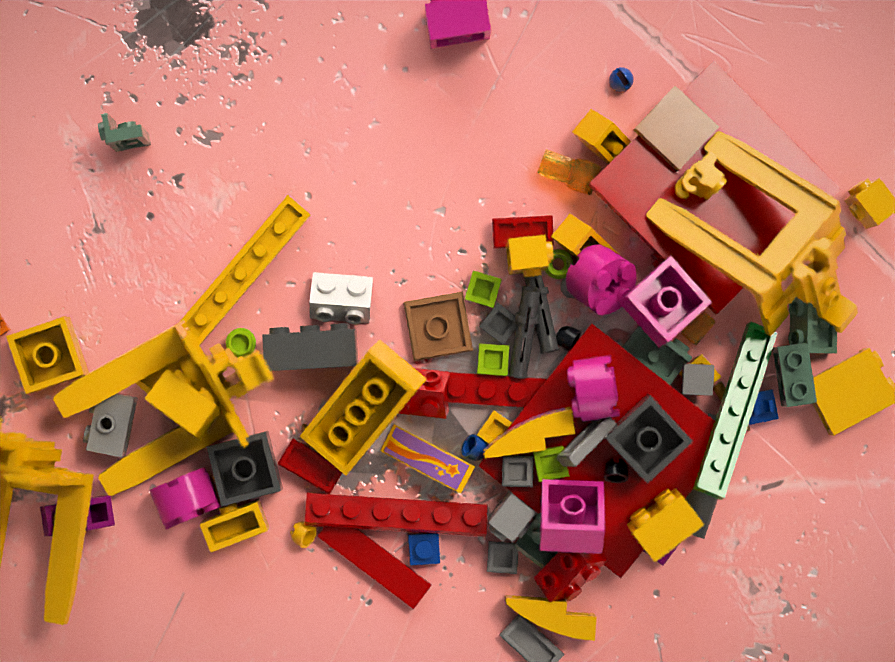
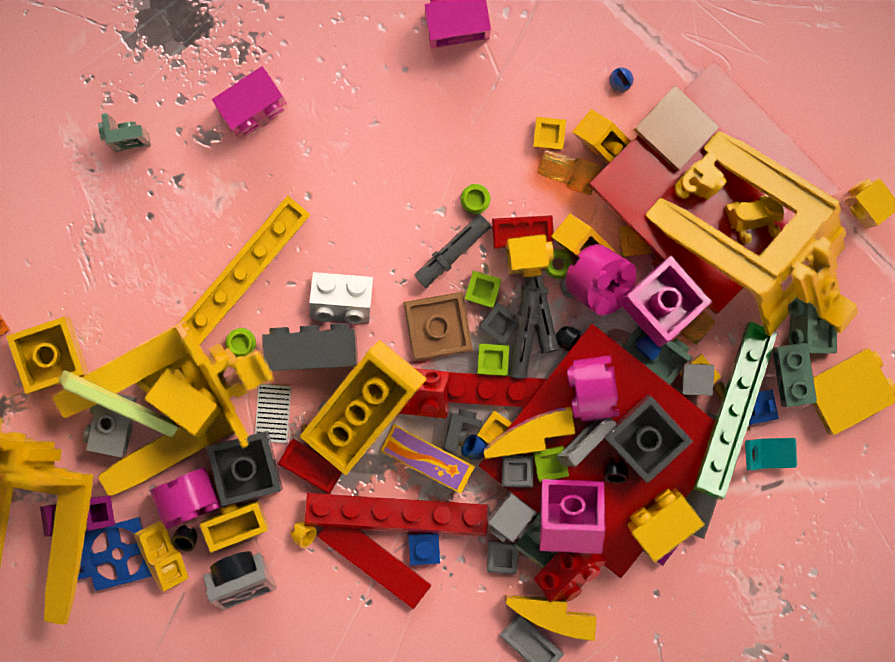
none -> yellowish green tile [59,370,178,437]
none -> blue piece [78,517,152,591]
none -> yellow slope [134,521,189,592]
none -> black hinge [172,525,198,552]
none -> light grey piece [203,551,277,611]
none -> dark pink brick [211,66,287,136]
none -> white sticker [255,384,291,443]
none -> dark grey pin [413,213,492,289]
none -> dark grey bracket [443,409,482,452]
none -> lime plate [460,184,491,214]
none -> yellow plate [533,116,566,151]
none -> yellow plate [619,226,653,257]
none -> blue hinge [635,335,661,362]
none -> yellow piece [725,195,784,244]
none -> teal bracket [745,437,798,471]

